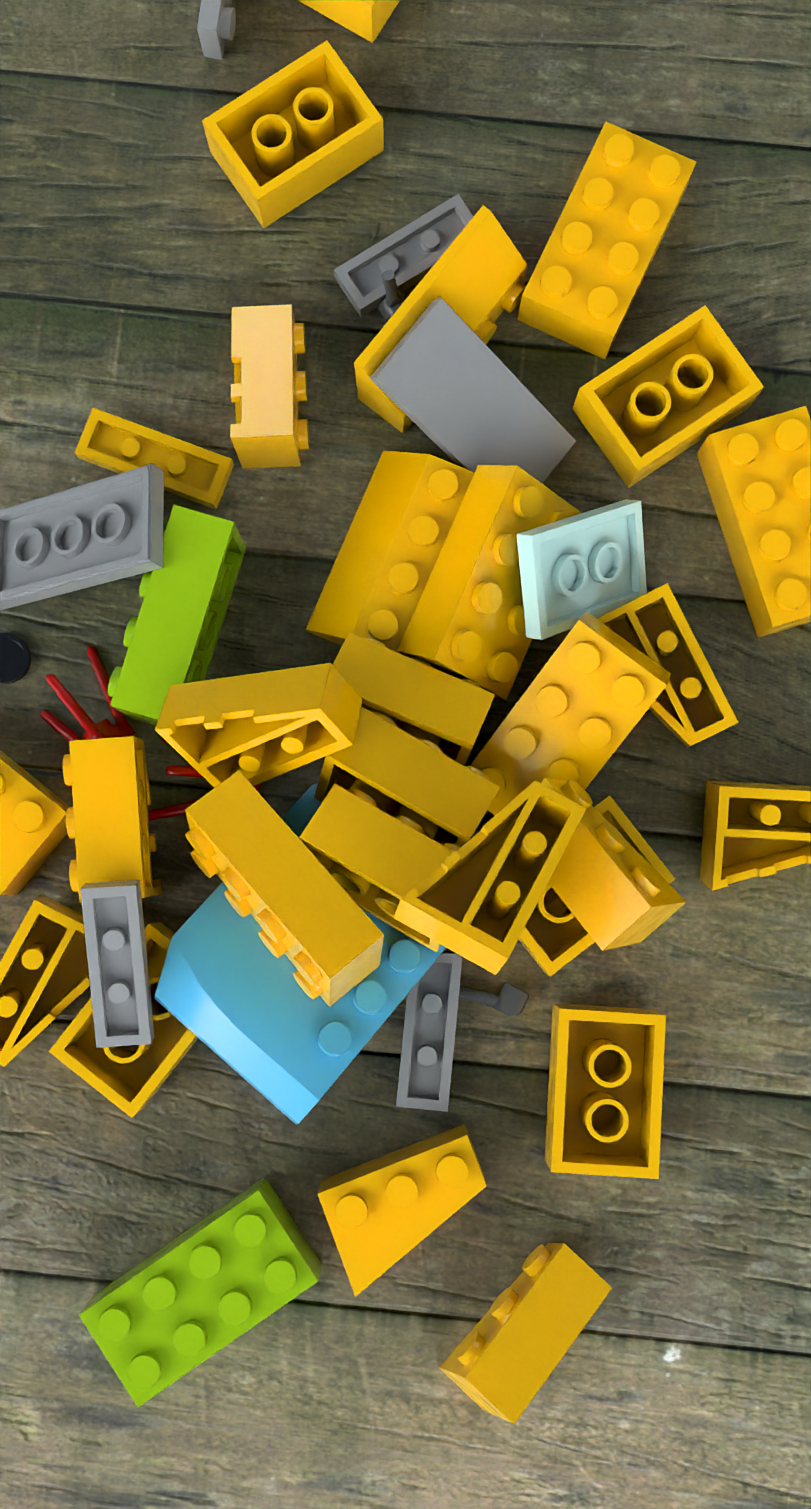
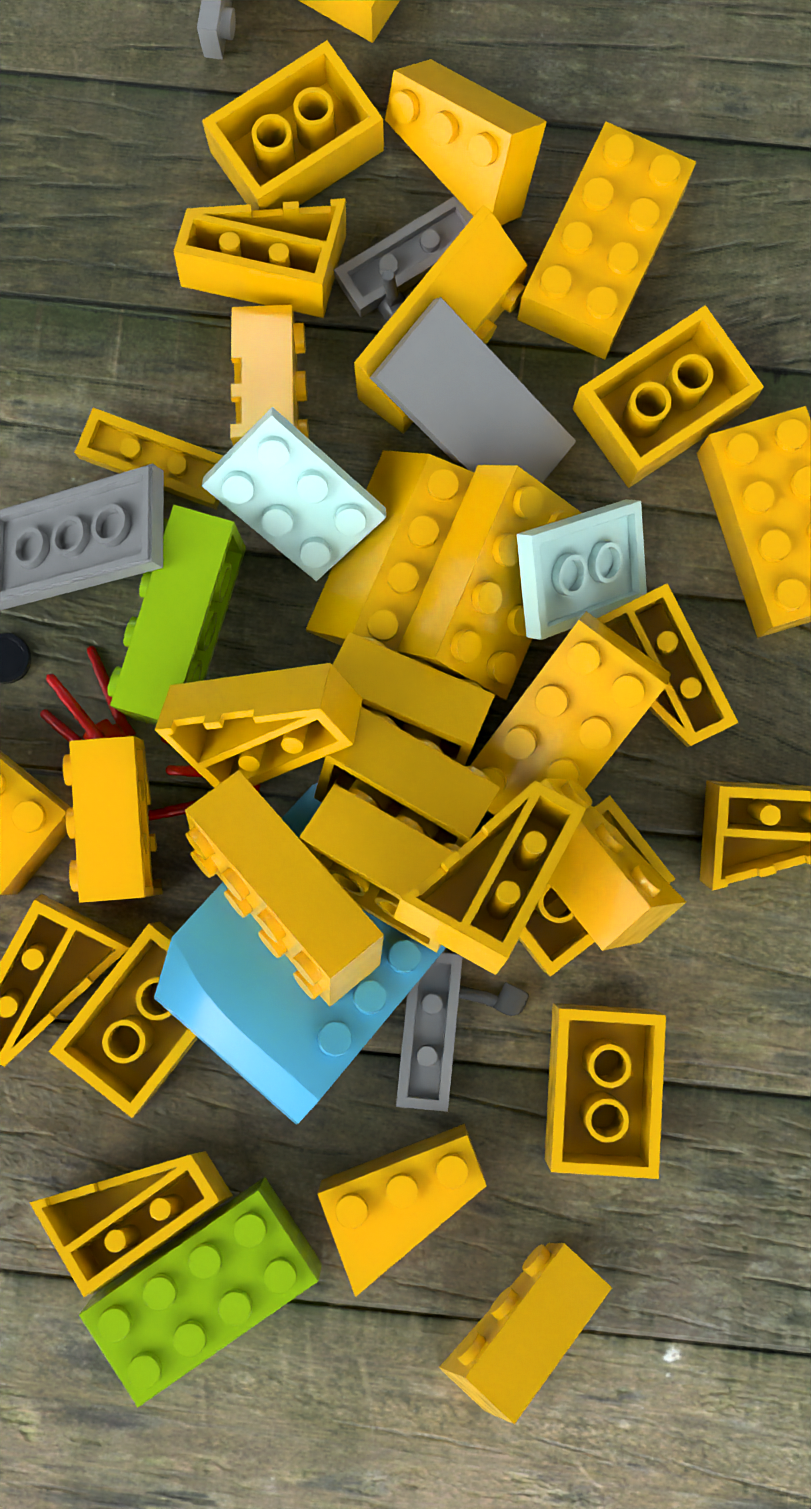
light grey plate [80,880,154,1048] -> none
none -> yellow wedge [29,1151,233,1297]
none -> yellow wedge [173,198,346,318]
none -> light aqua plate [201,407,387,582]
none -> yellow wedge [385,59,547,226]

